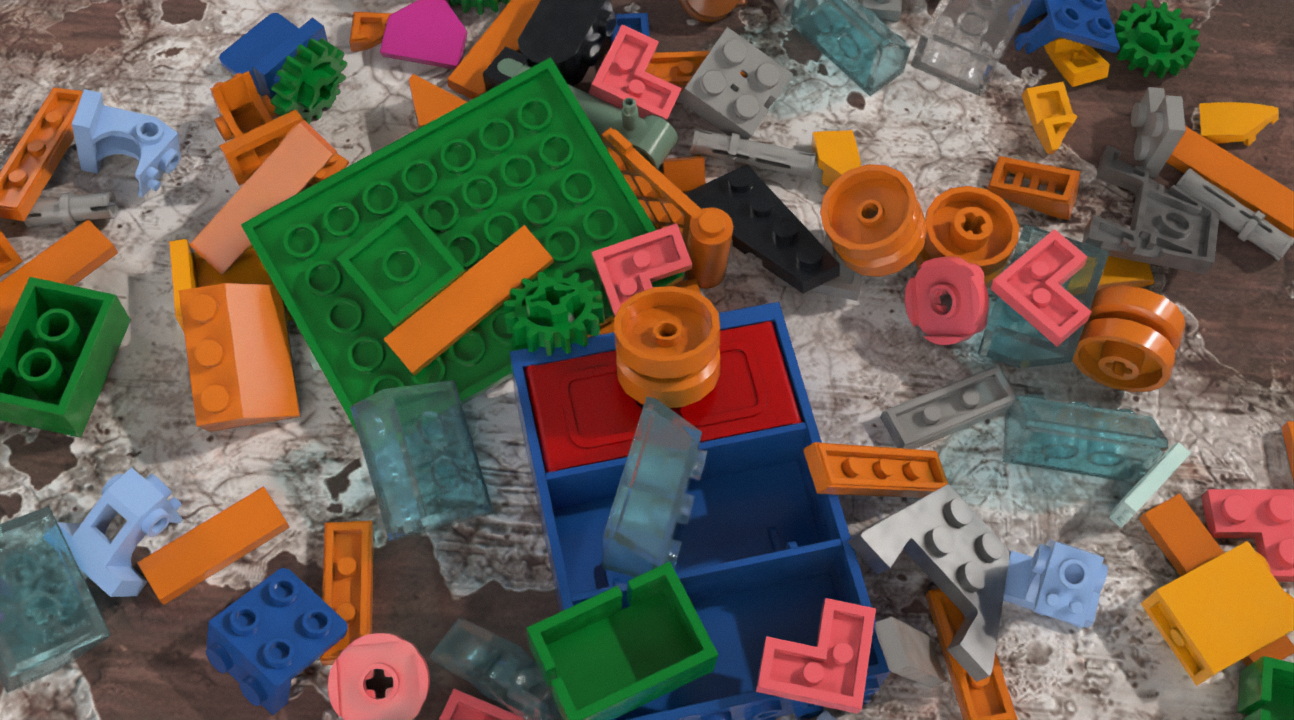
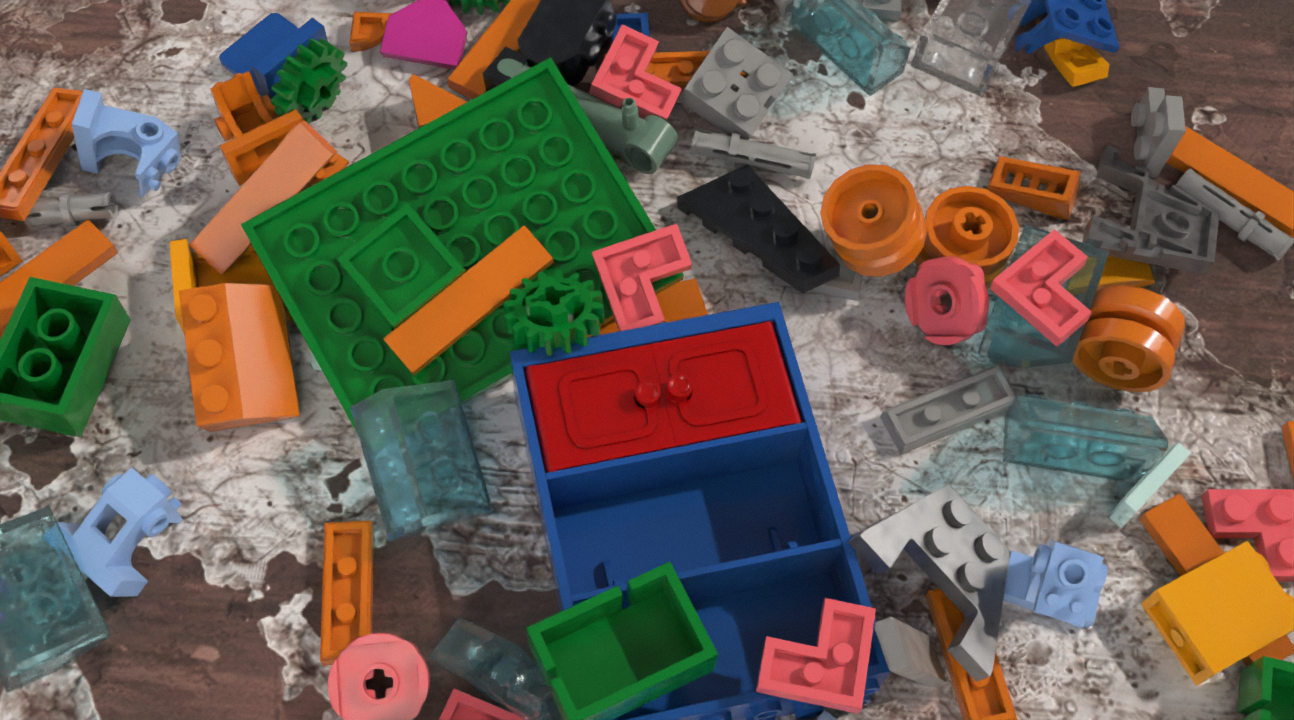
orange tile [137,486,290,605] -> none
blue bracket [206,568,348,716] -> none
orange piece [601,127,734,289] -> none
clear light blue slope [603,396,708,577] -> none
orange wheel [614,286,720,408] -> none
orange slope [660,155,706,193] -> none
orange tile [803,442,949,498] -> none
light orange slope [811,130,861,187] -> none
light orange slope [1021,82,1078,155] -> none
green gear [1114,0,1200,79] -> none
light orange slope [1199,102,1279,147] -> none

